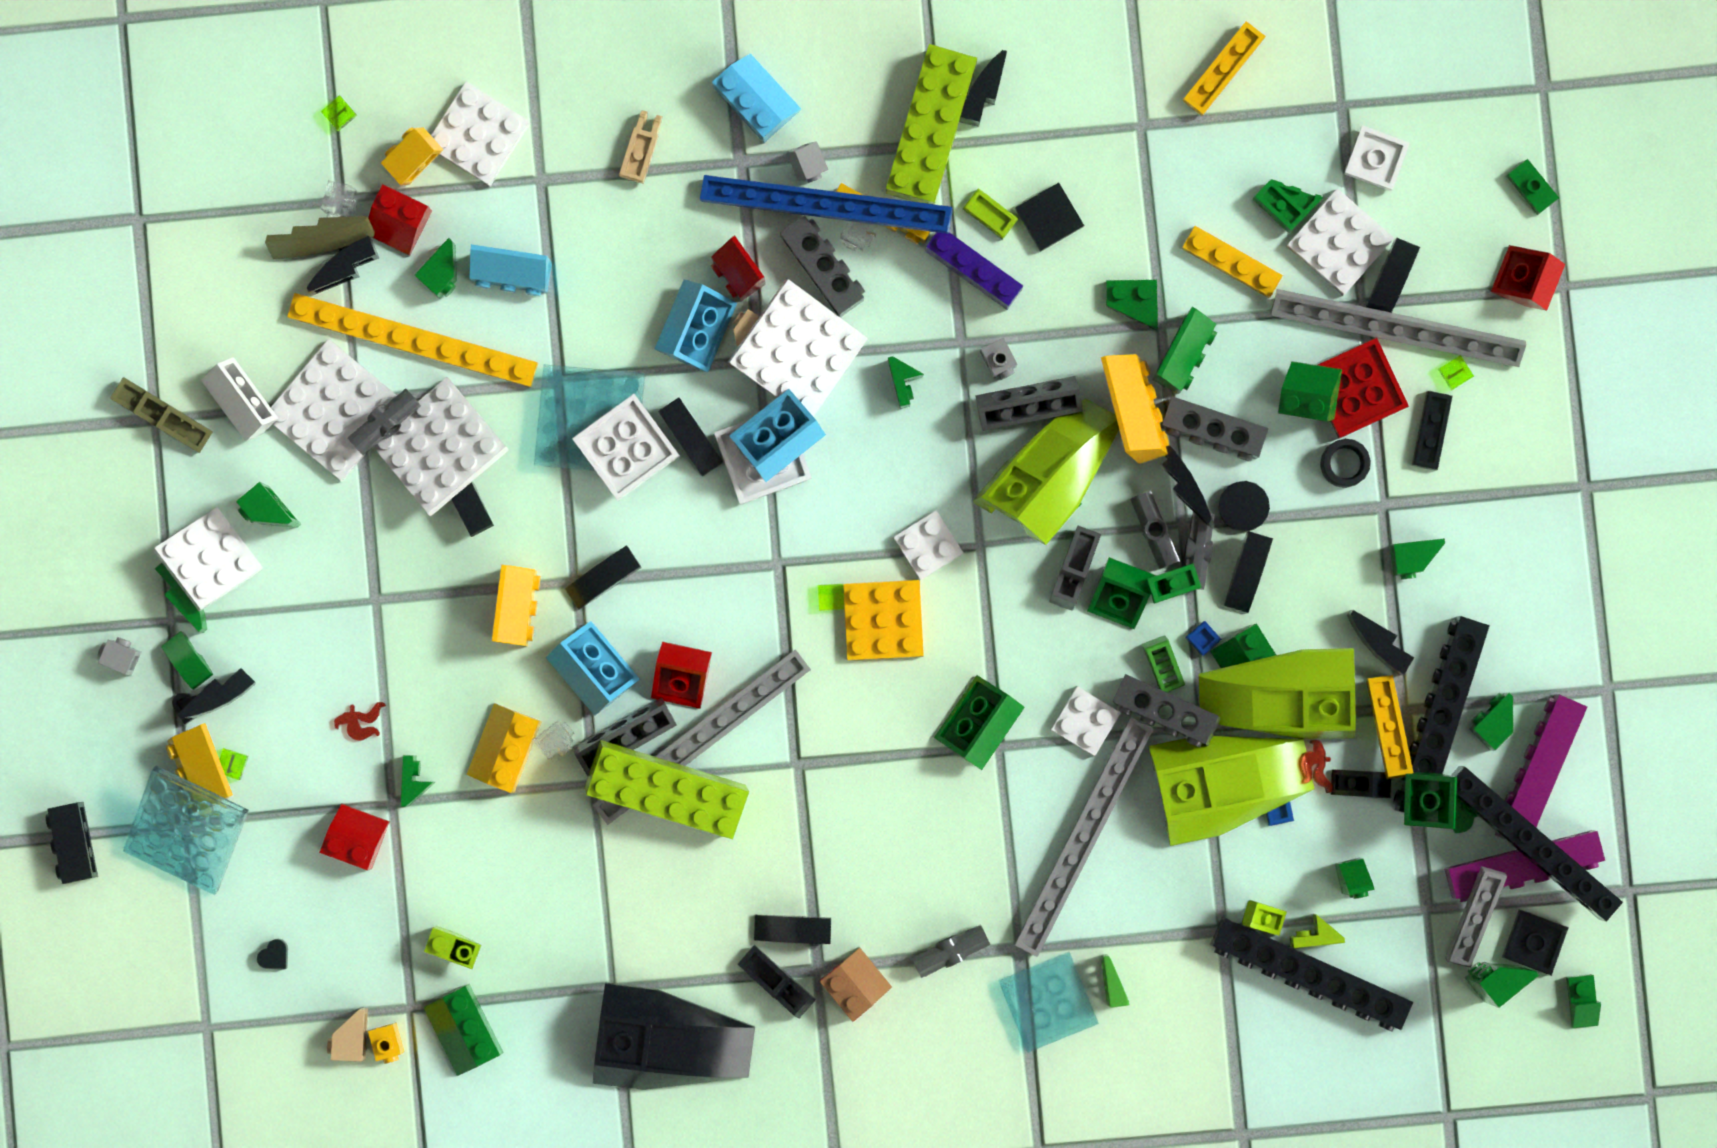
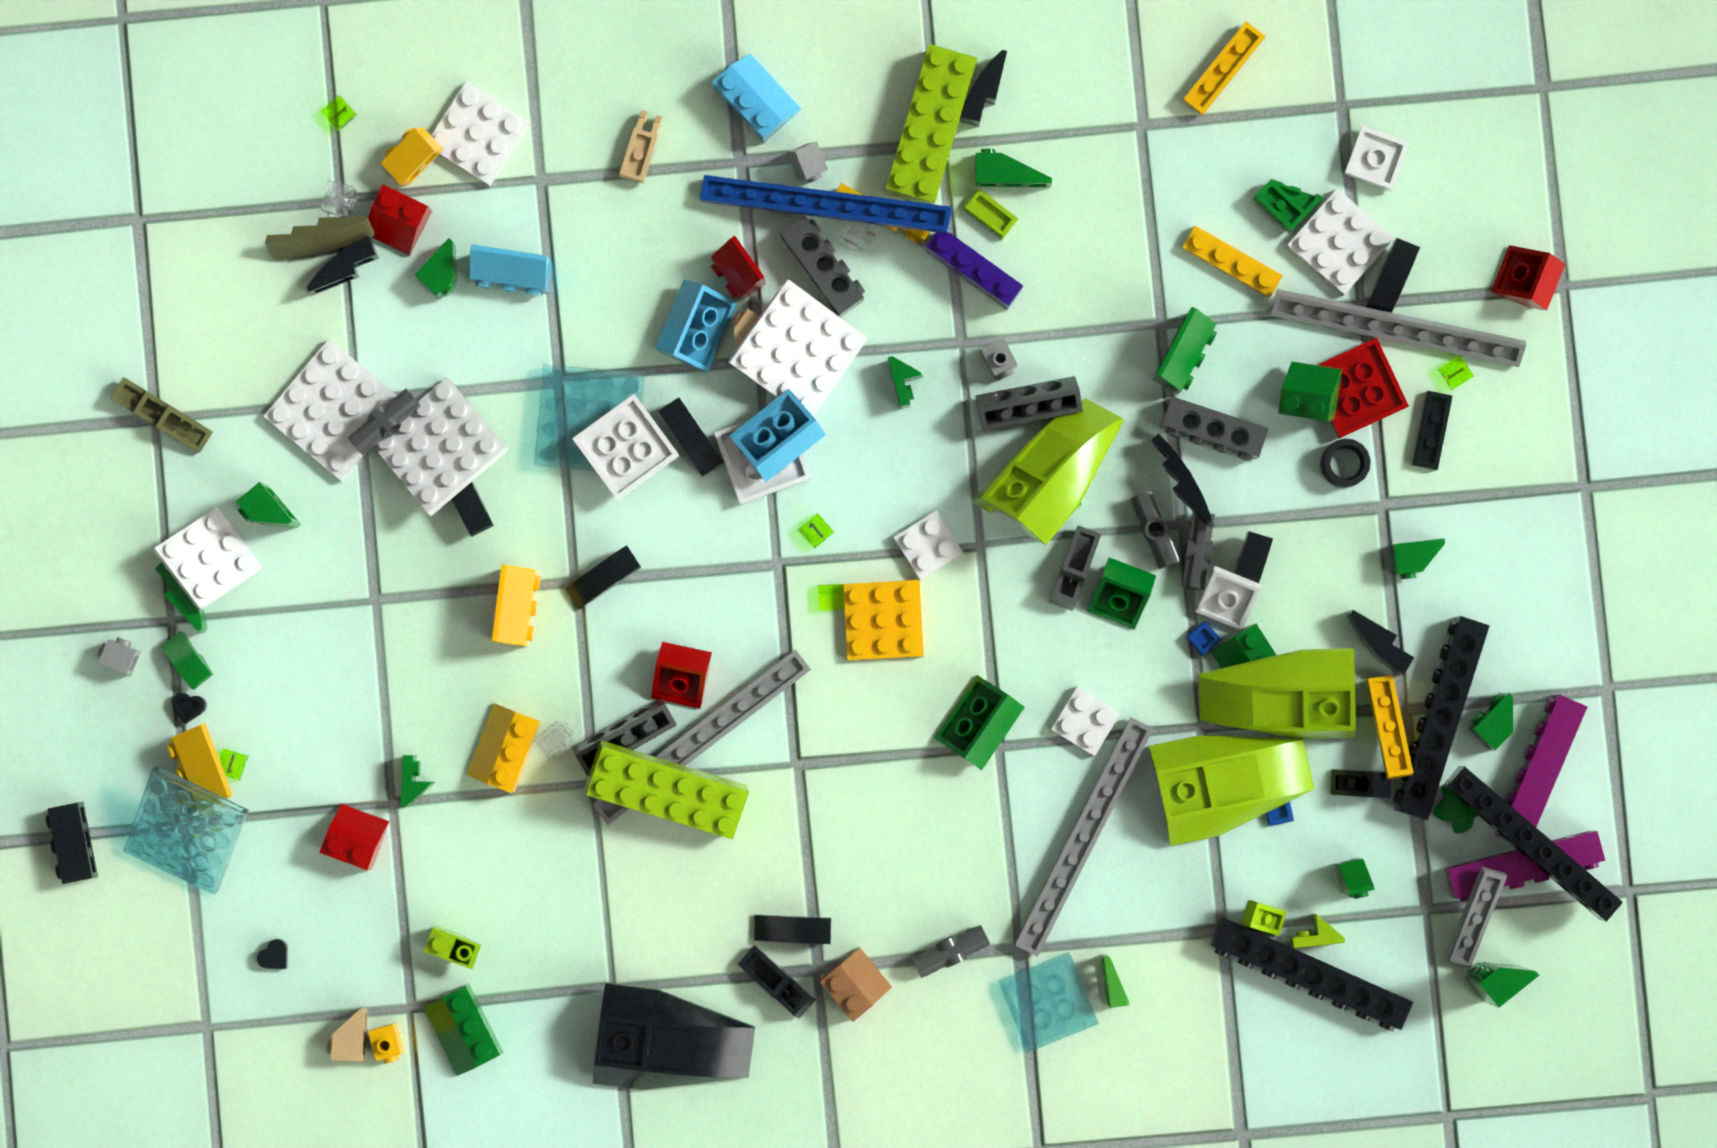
black slope [177,668,256,720] -> none
white brick [201,357,278,441] -> none
yellow plate [287,293,539,387] -> none
clear red piece [334,702,386,741] -> none
medium azure slope [546,621,640,716] -> none
black tile [1015,182,1085,252] -> none
yellow slope [1101,354,1169,464] -> none
green wing [1106,280,1158,329] -> none
dark grey brick [1113,674,1221,748] -> none
bright green slope [1142,635,1185,692] -> none
green slope [1146,563,1202,604] -> none
black tile [1219,481,1270,532] -> none
clear red piece [1299,740,1332,793] -> none
green slope [1404,772,1457,829] -> none
black tile [1502,909,1569,976] -> none
green plate [1506,159,1559,215] -> none
green slope [1566,974,1601,1028] -> none
none -> clear neon green tile [798,513,834,549]
none -> green slope [975,148,1052,188]
none -> white tile [1195,566,1262,631]

